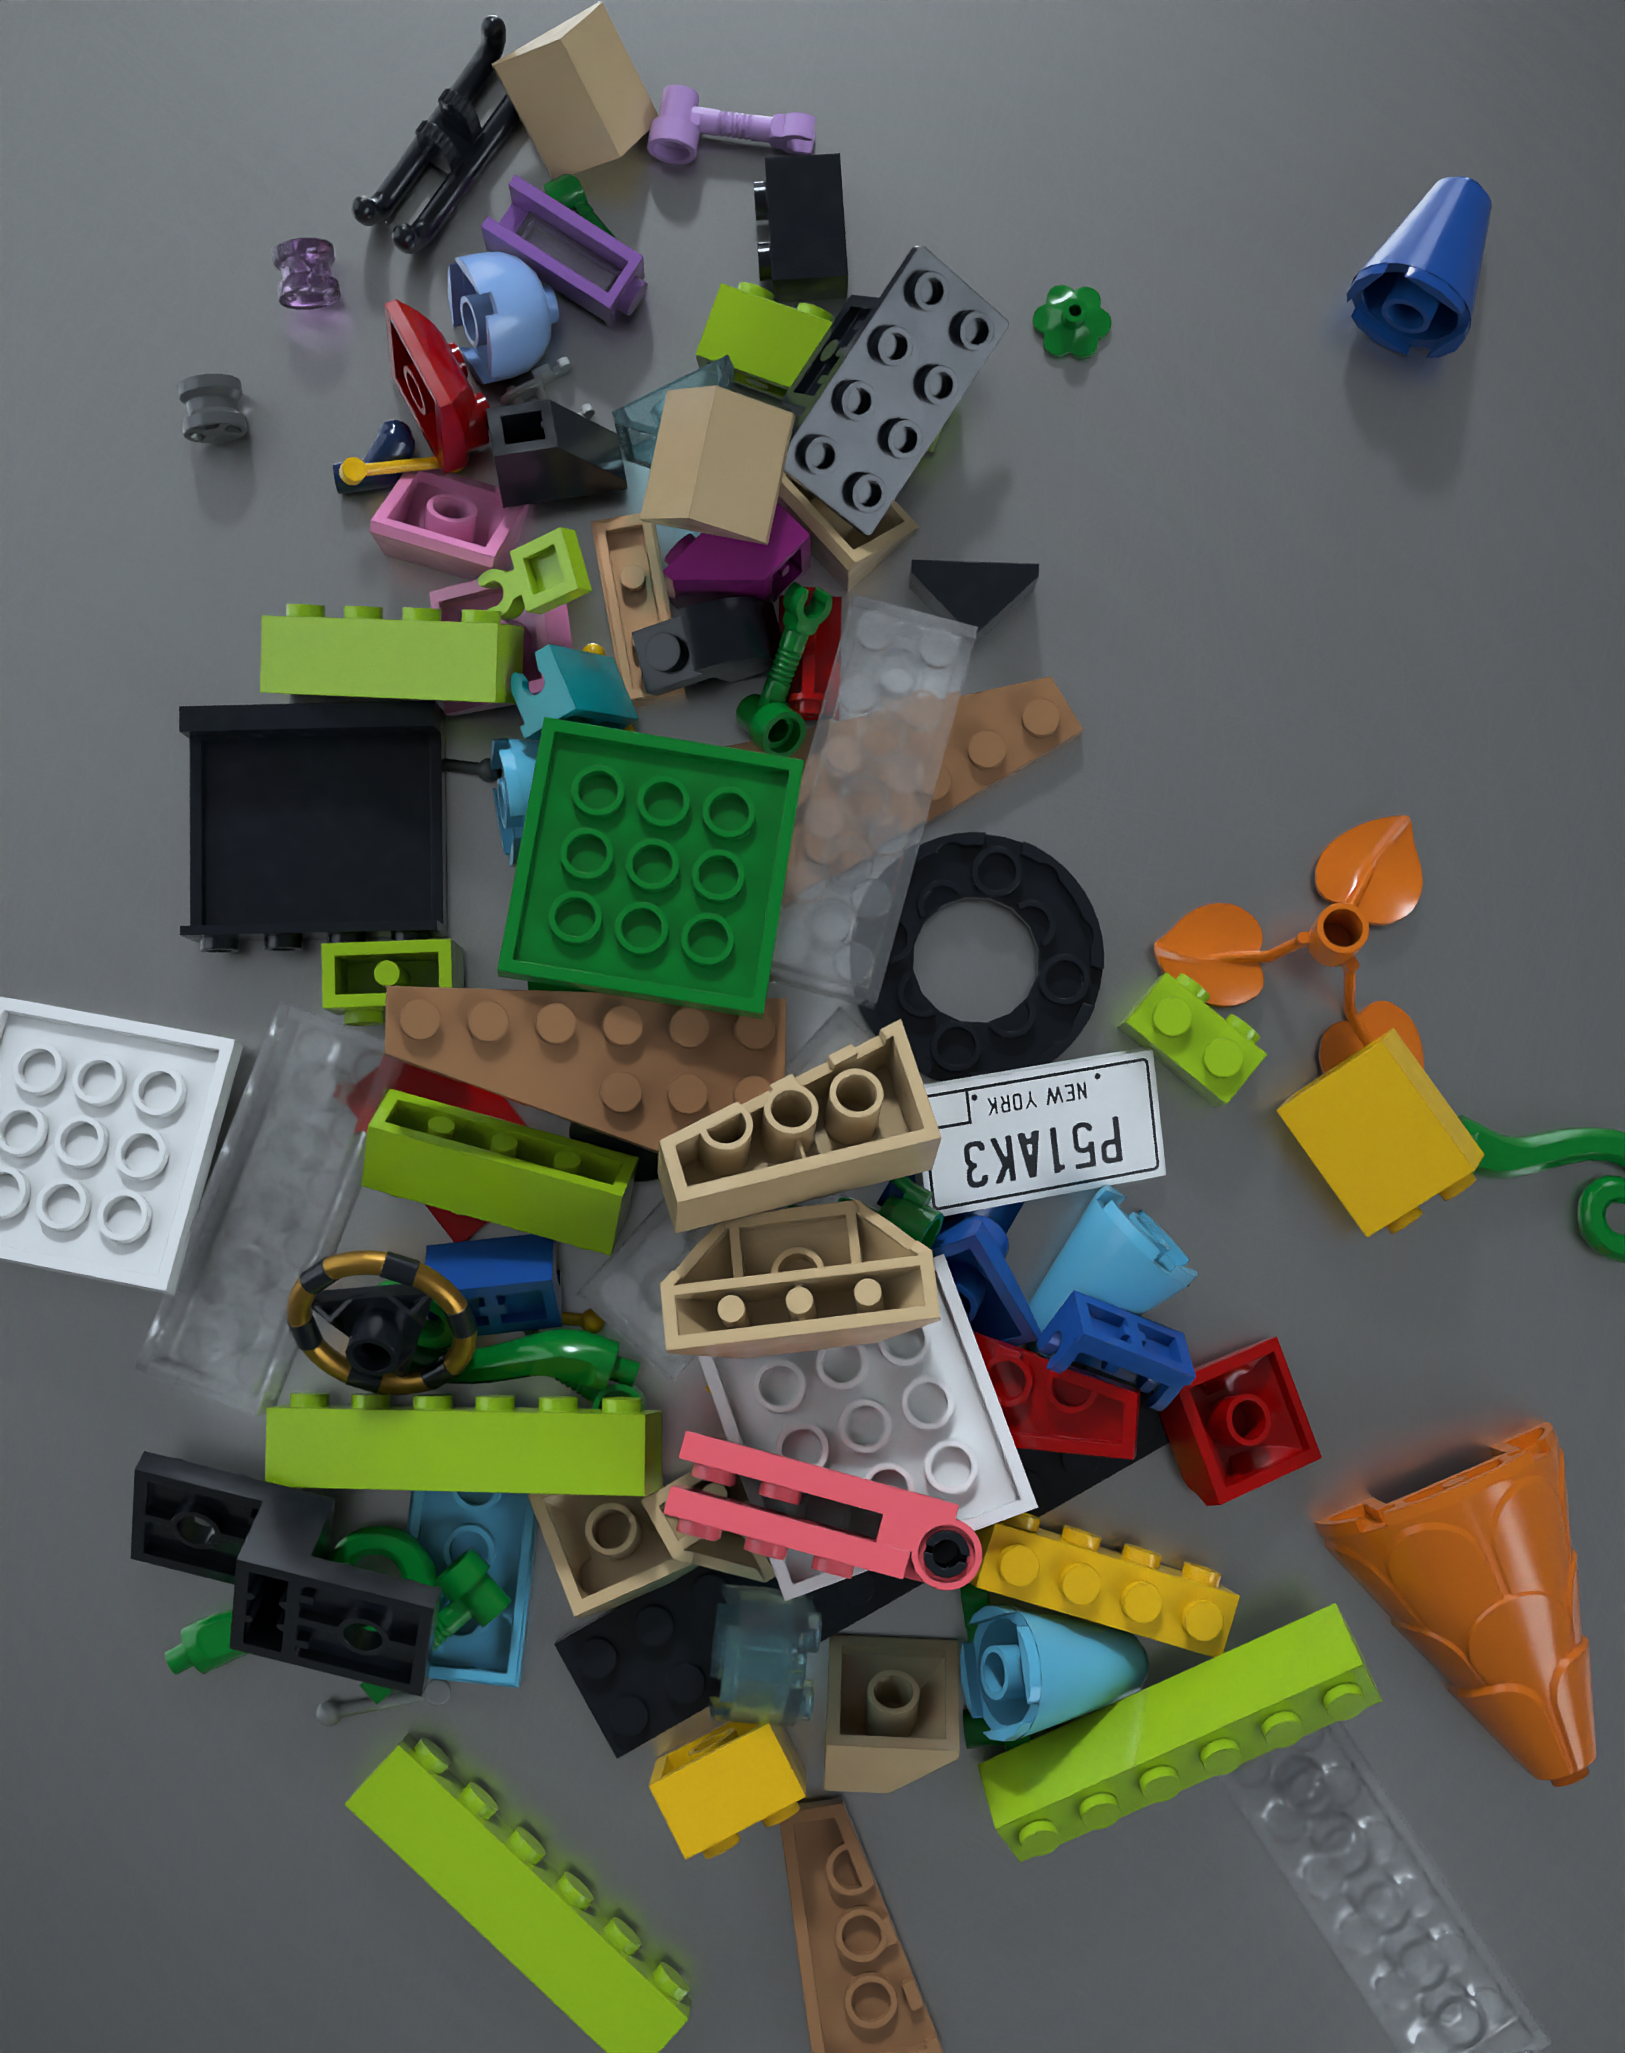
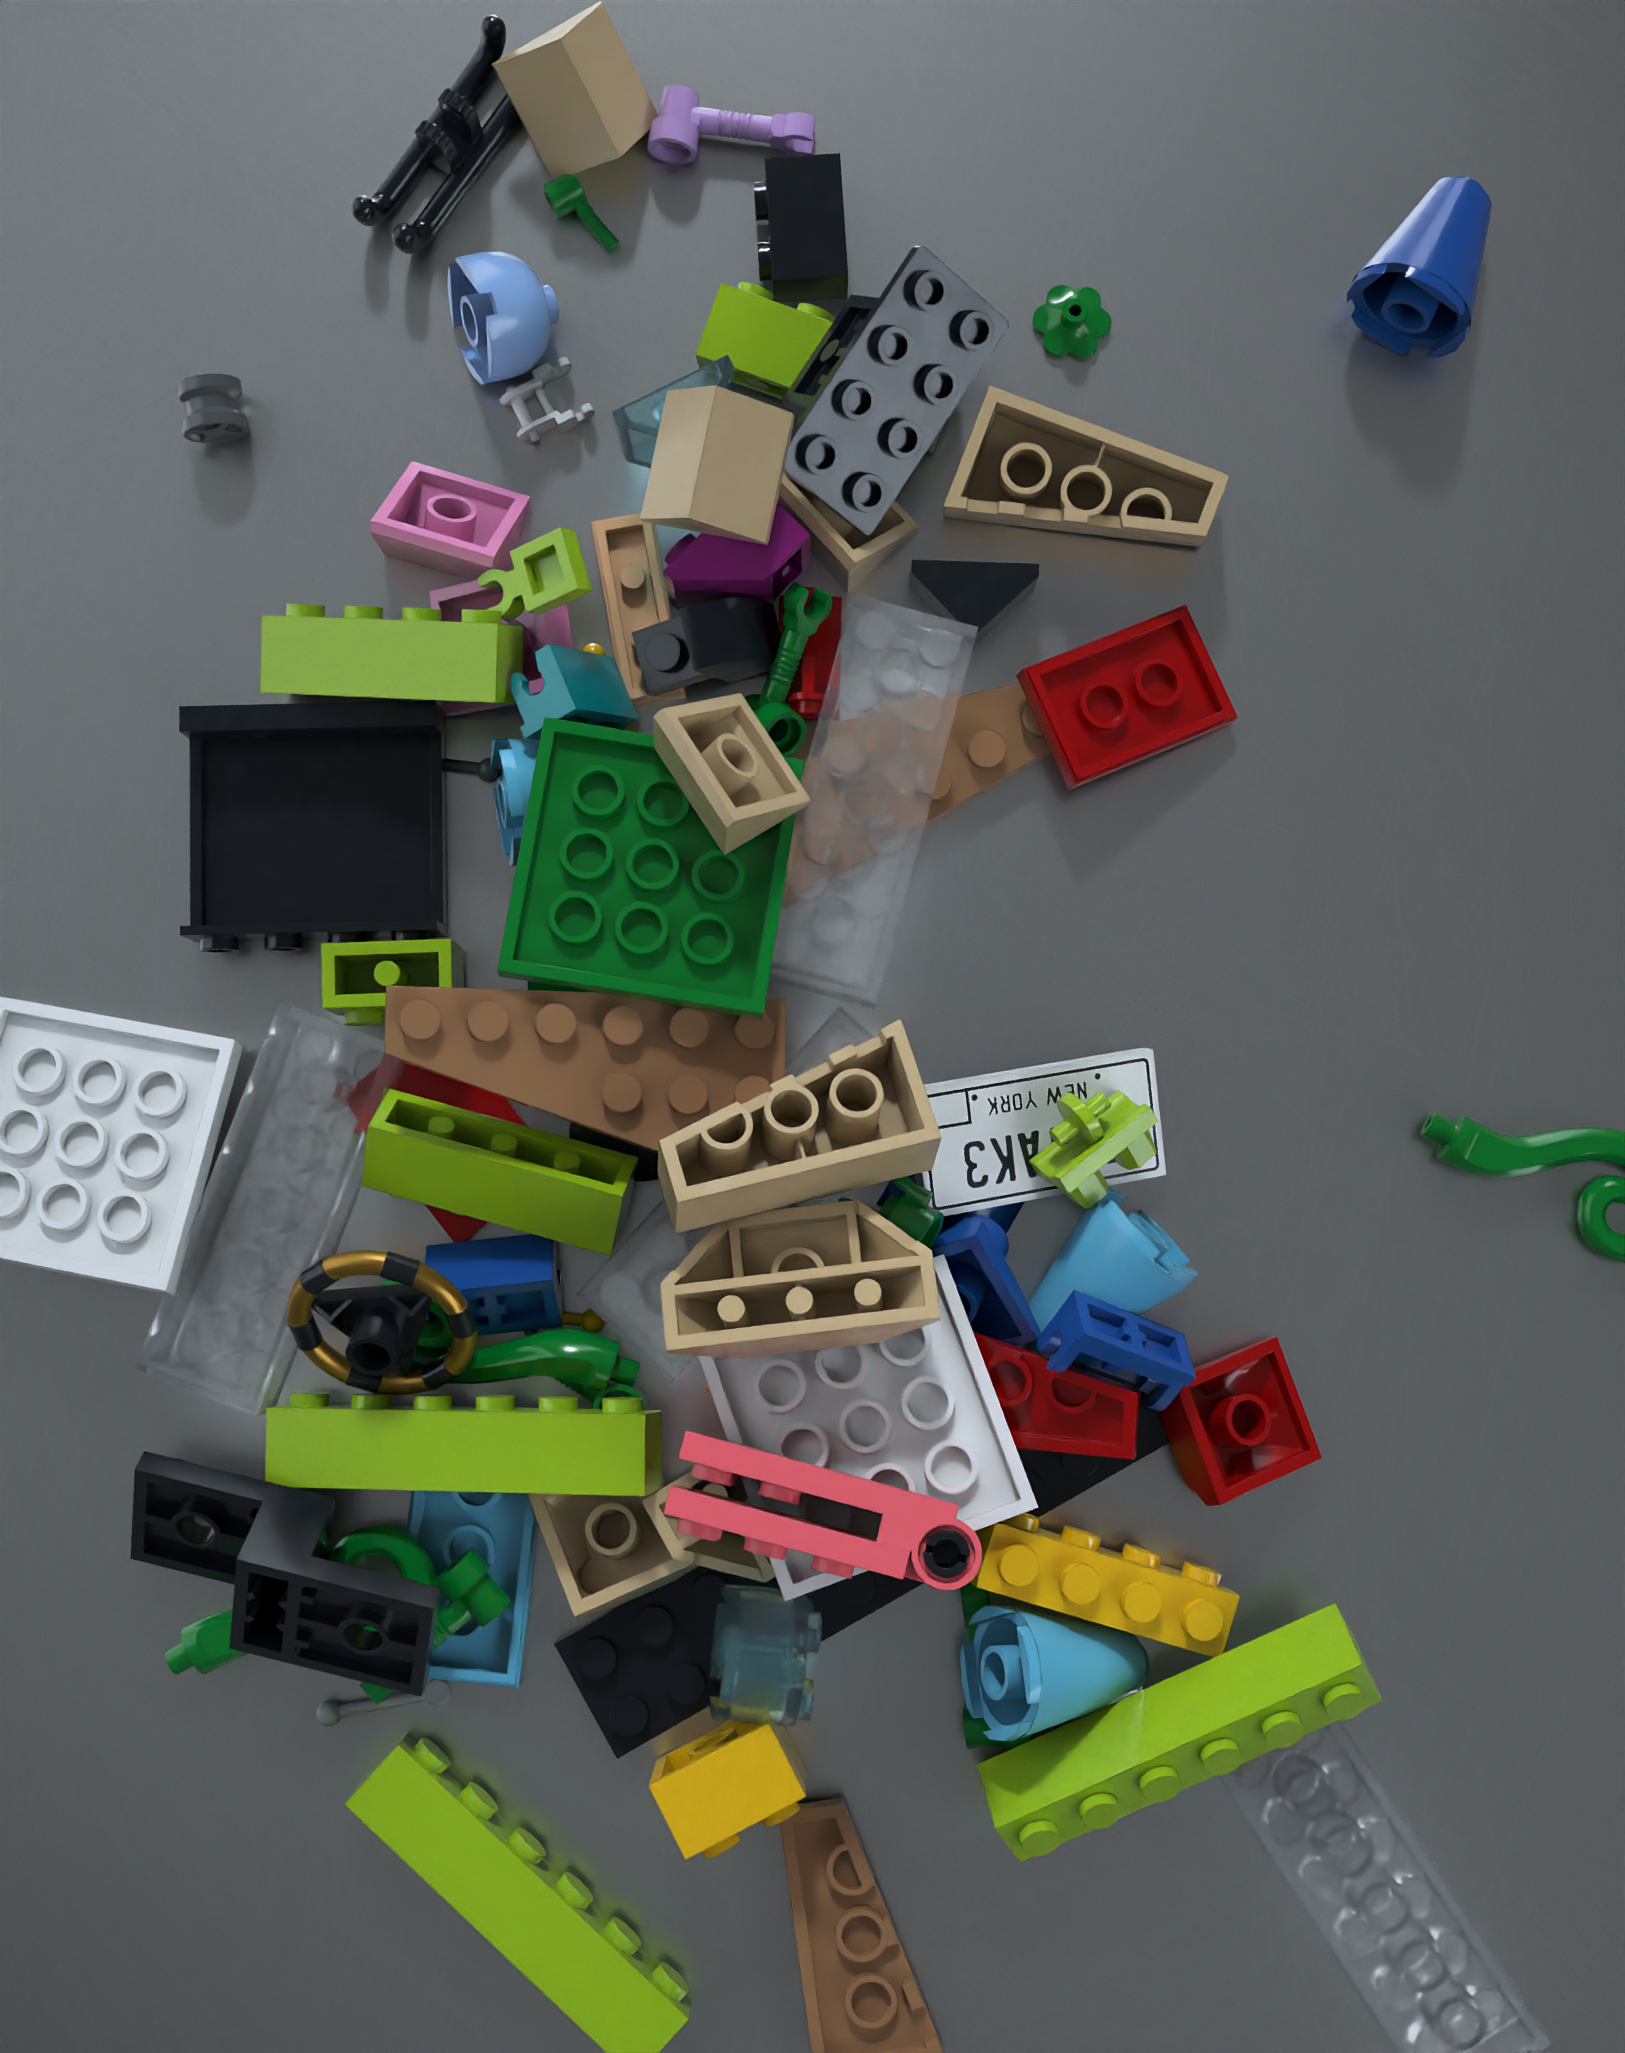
clear purple wheel [271,238,341,310] -> none
dark blue arm [333,420,415,494] -> none
yellow hinge [339,456,464,485] -> none
red slope [384,299,490,475] -> none
medium lavender window [481,174,648,328] -> none
black slope [486,399,627,508] -> none
tan slope [823,1634,960,1793] -> none
black plate [849,832,1104,1082] -> none
lime brick [1117,972,1267,1108] -> none
orange plant [1153,815,1424,1074] -> none
yellow brick [1276,1028,1485,1237] -> none
orange cone [1314,1422,1597,1787] -> none
none -> tan slope [654,693,812,855]
none -> tan wedge [943,385,1230,547]
none -> red tile [1016,605,1238,790]
none -> lime hips [1029,1090,1159,1208]

